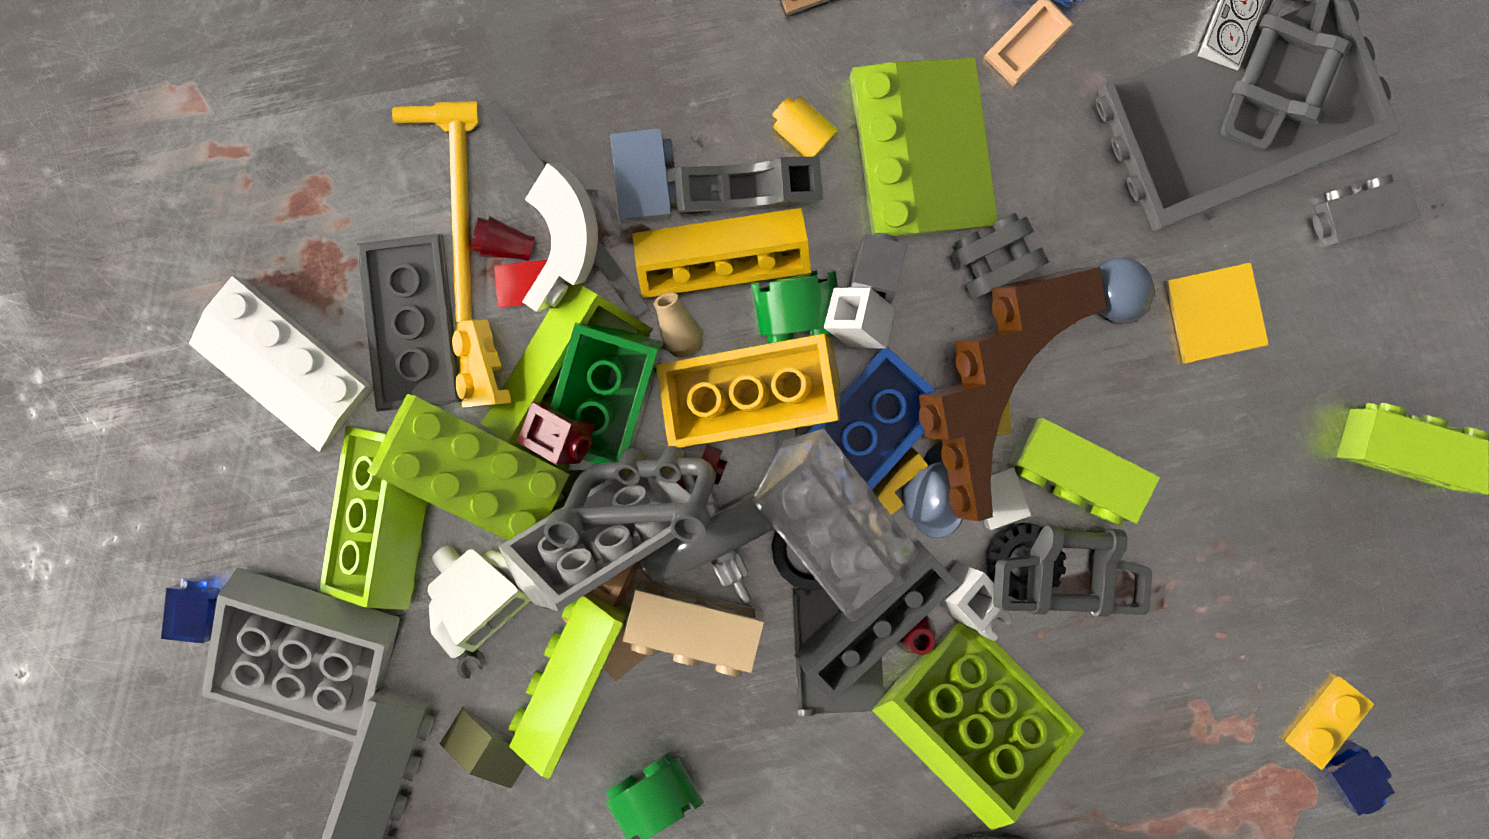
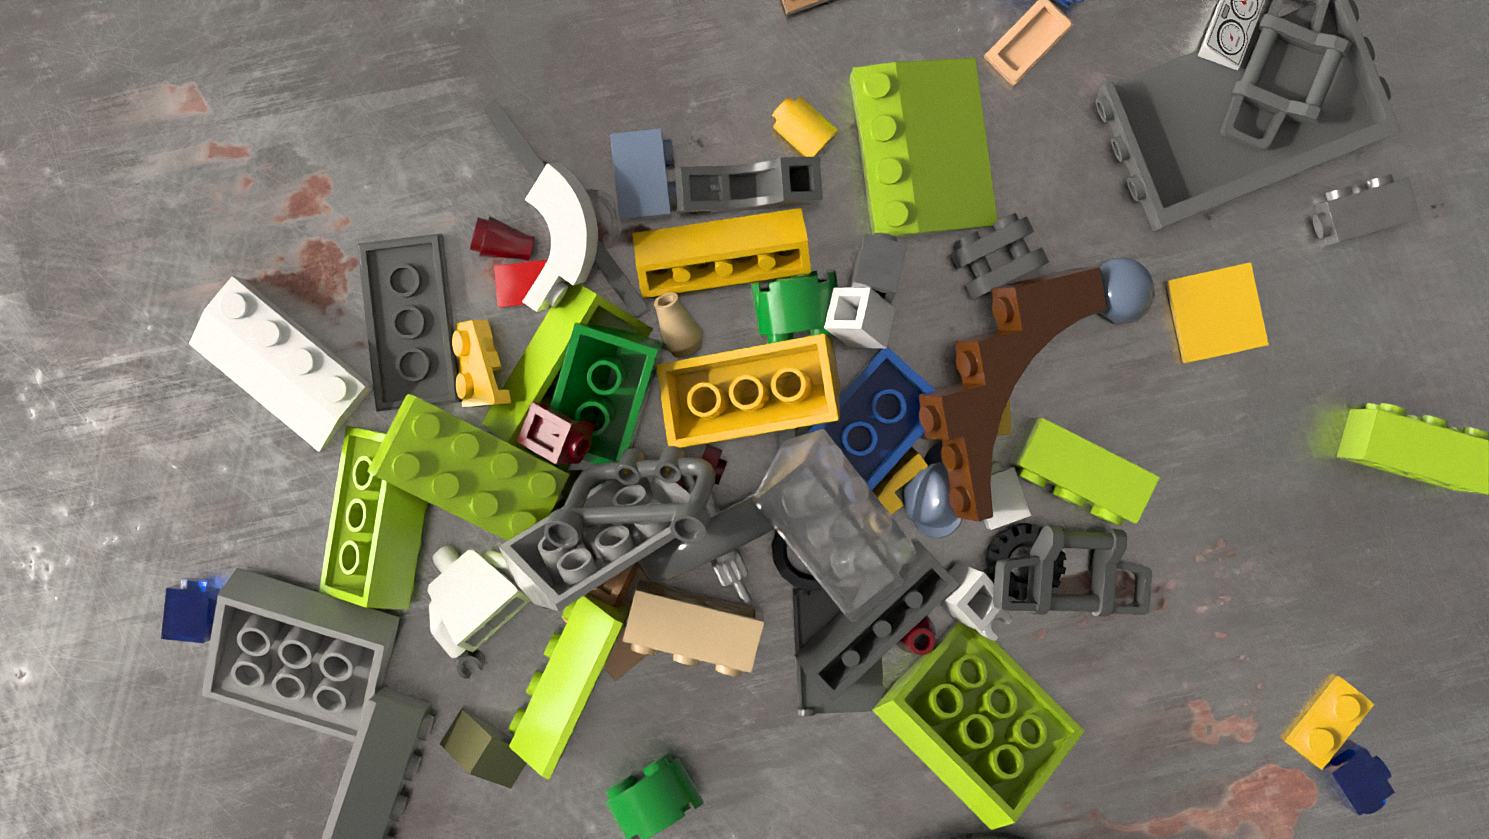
yellow bar [392,101,480,322] -> none

